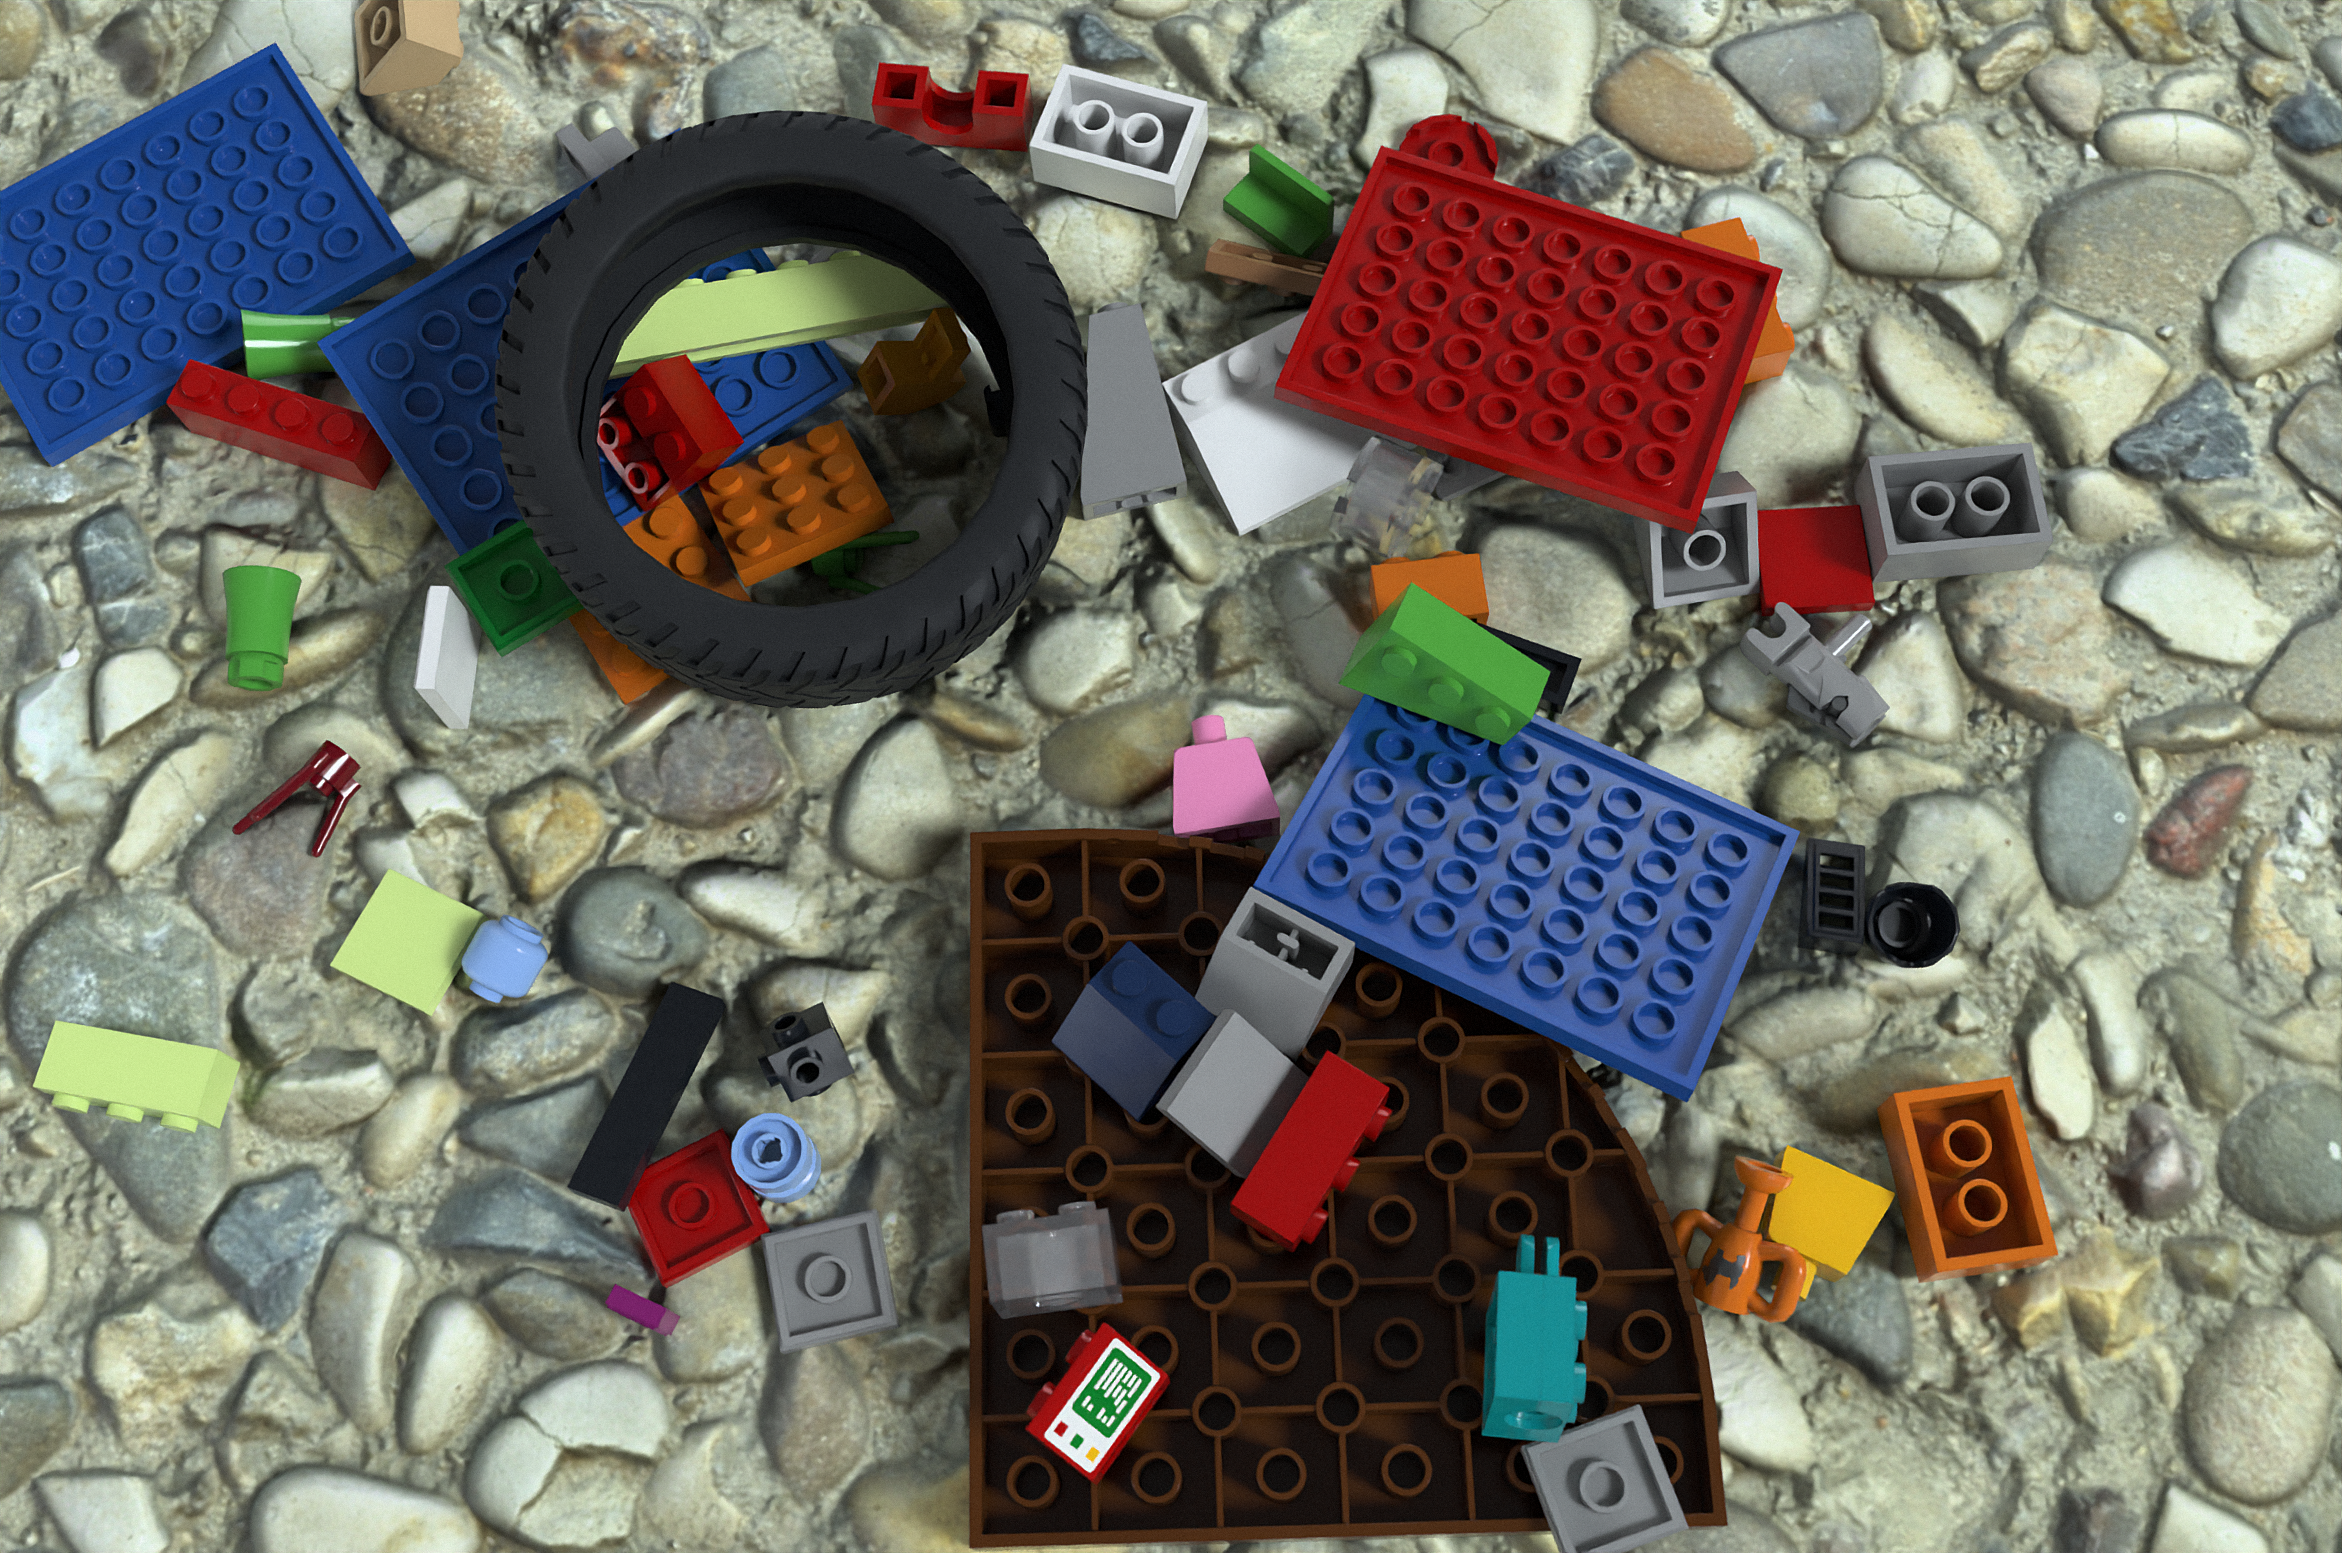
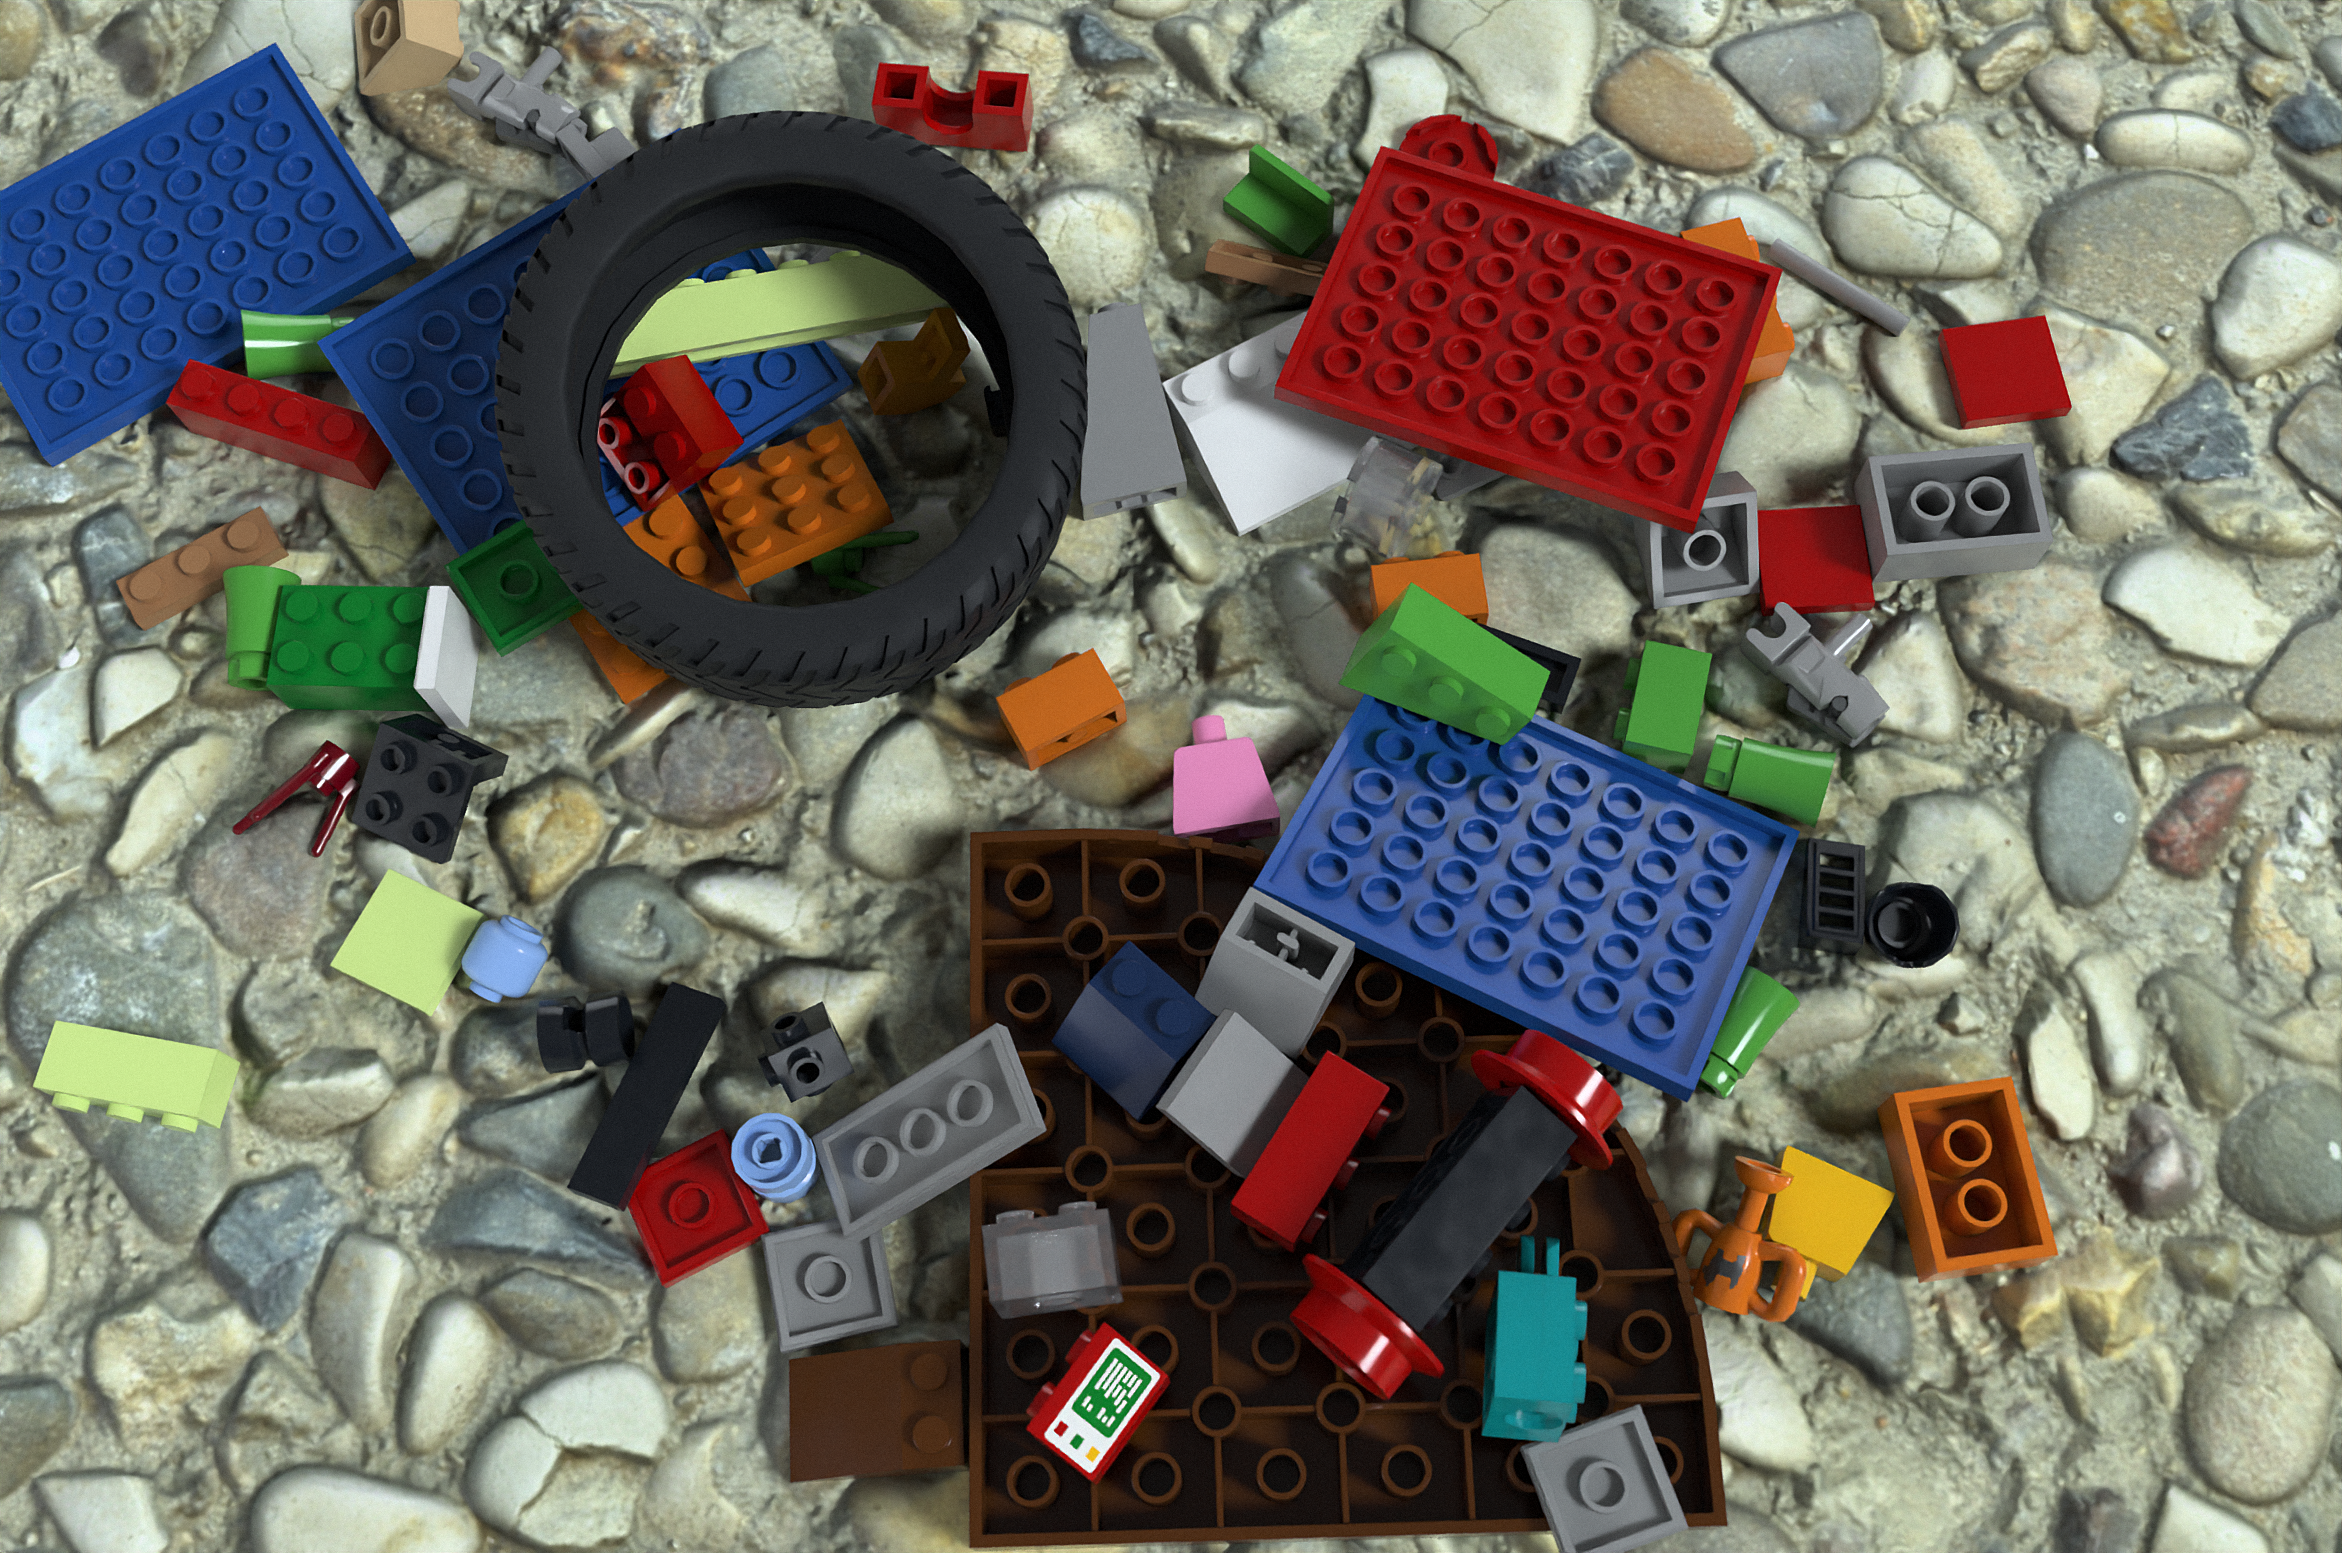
magenta tile [605,1284,680,1337] -> none
white brick [1029,63,1208,220] -> none
none -> medium nougat plate [116,506,289,631]
none -> green brick [266,584,435,712]
none -> black bracket [352,713,509,864]
none -> light grey piece [447,46,587,159]
none -> black wheel [536,990,635,1074]
none -> reddish brown slope [789,1339,969,1483]
none -> light grey tile [811,1023,1047,1243]
none -> orange brick [996,648,1127,771]
none -> brick [1290,1029,1623,1401]
none -> bright green brick [1612,640,1712,774]
none -> bright green plant [1696,965,1800,1100]
none -> bright green plant [1703,734,1836,828]
none -> light grey bar [1766,238,1911,337]
none -> red tile [1938,315,2072,430]

